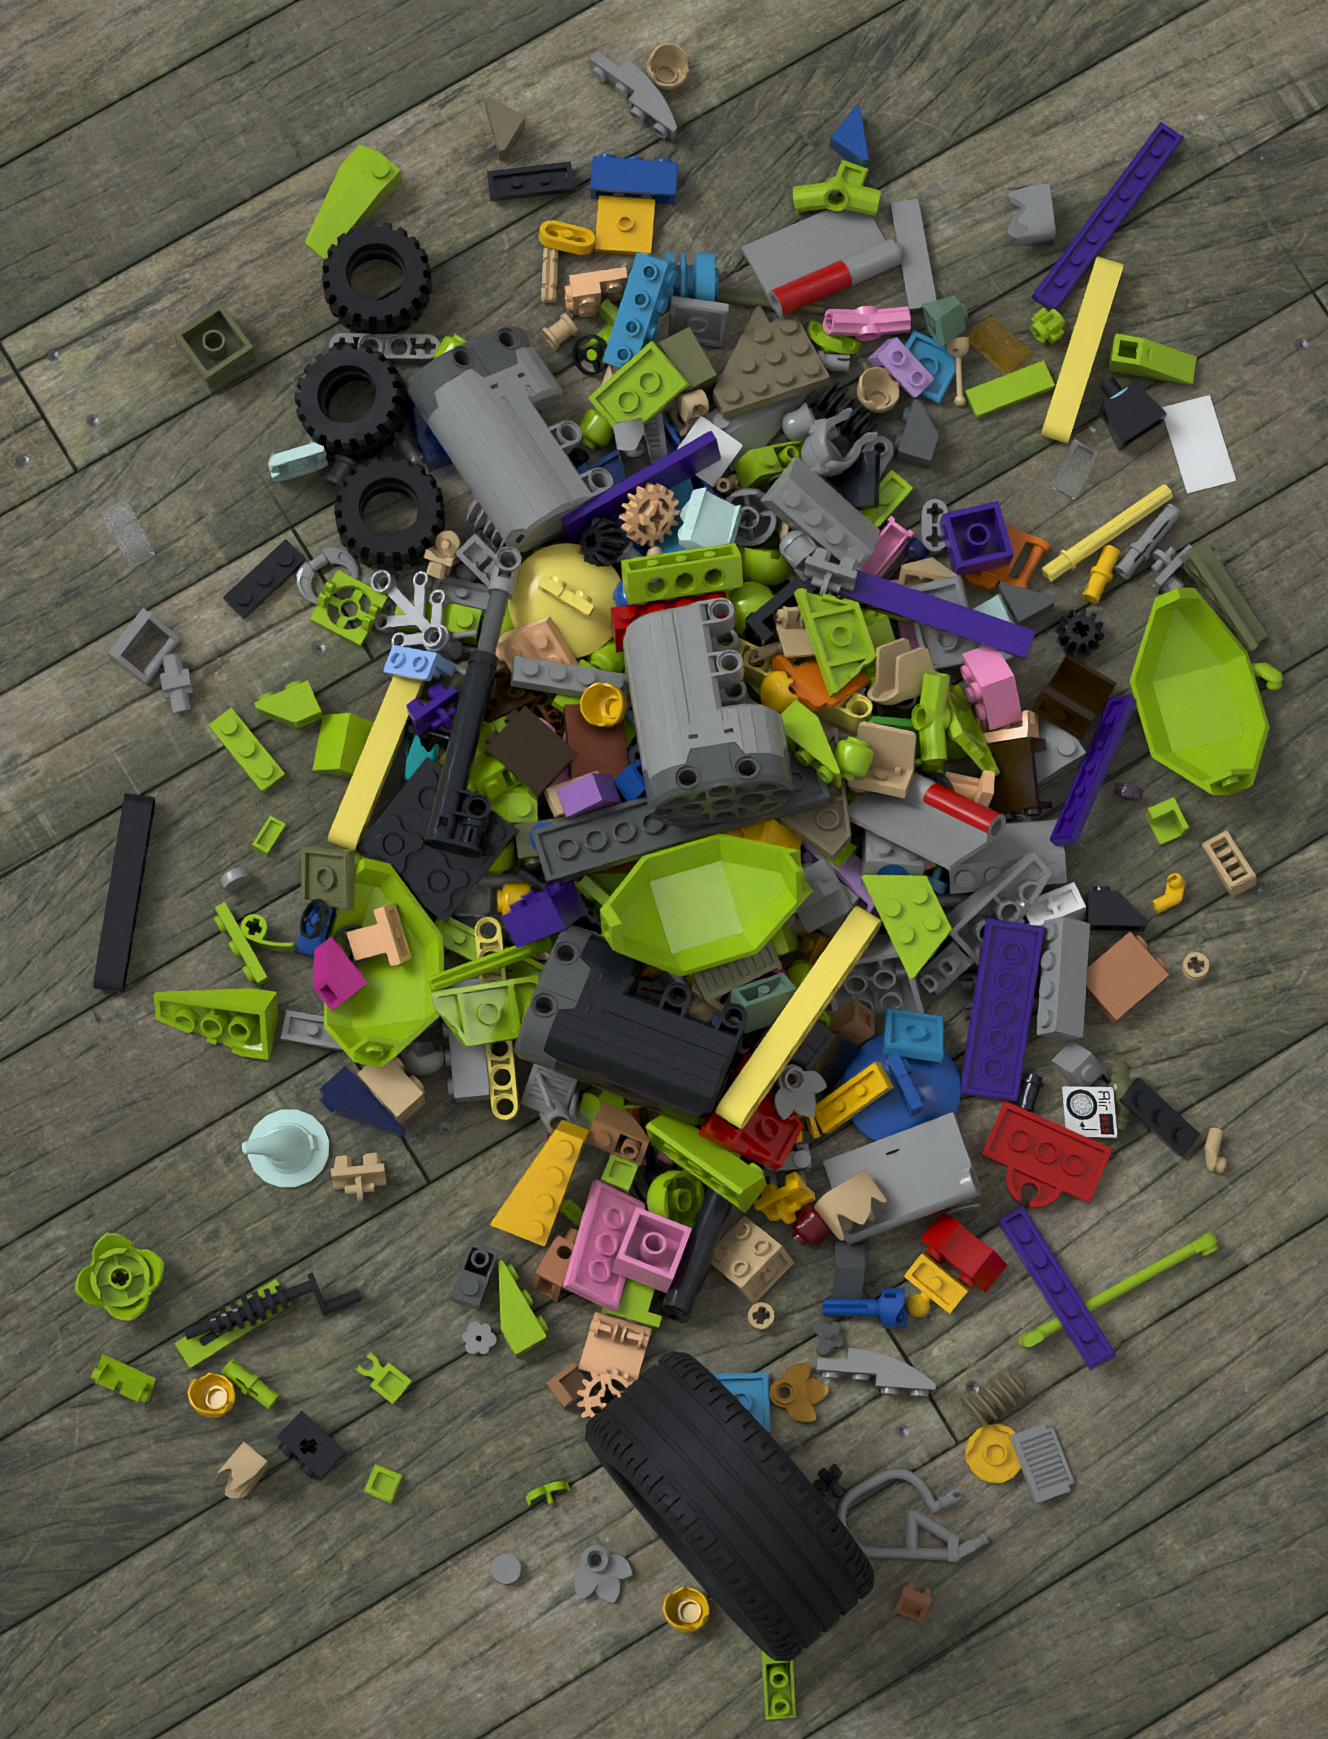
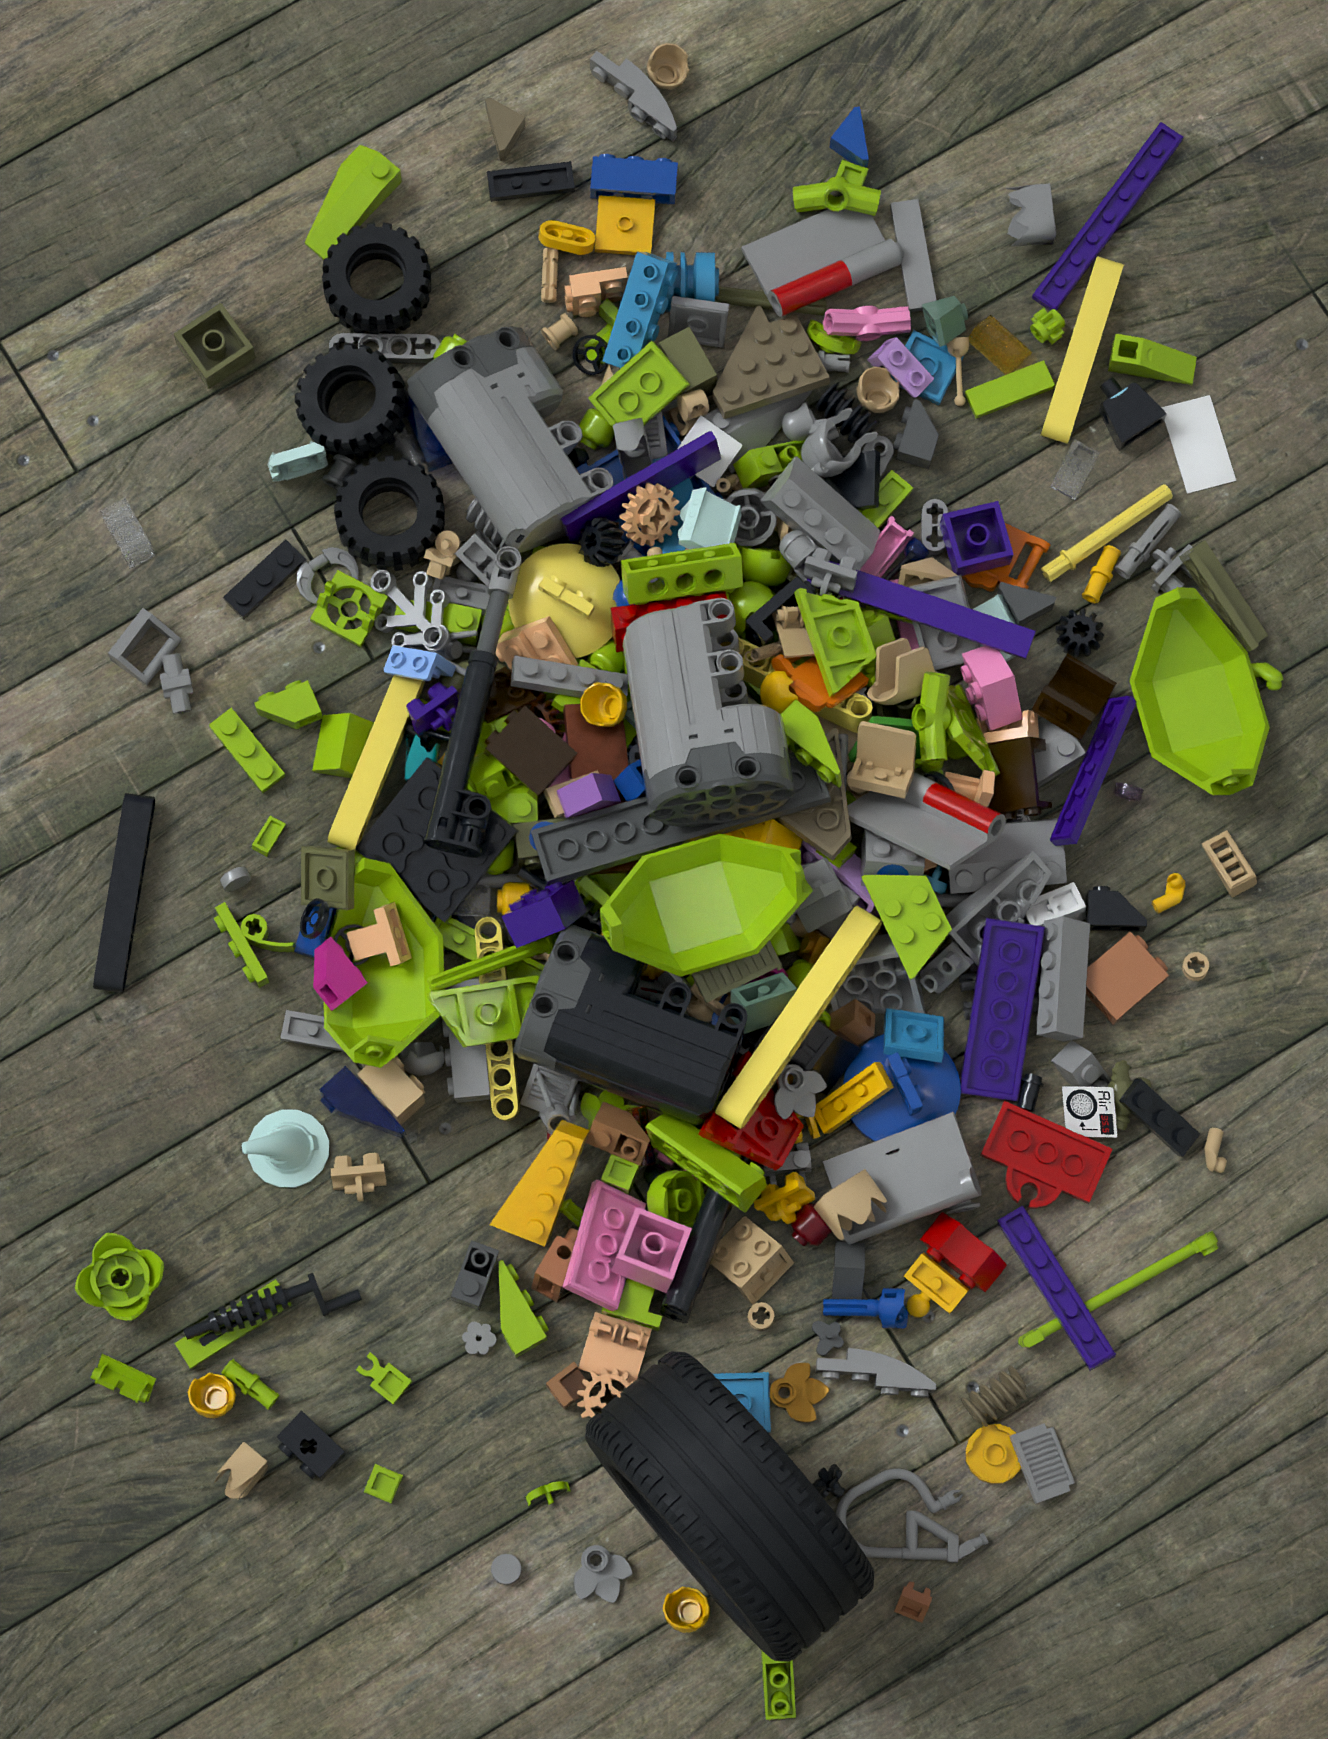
lime wedge [154,988,279,1060] -> none
lime head [834,736,874,781] -> none
lime panel [1145,797,1189,845] -> none

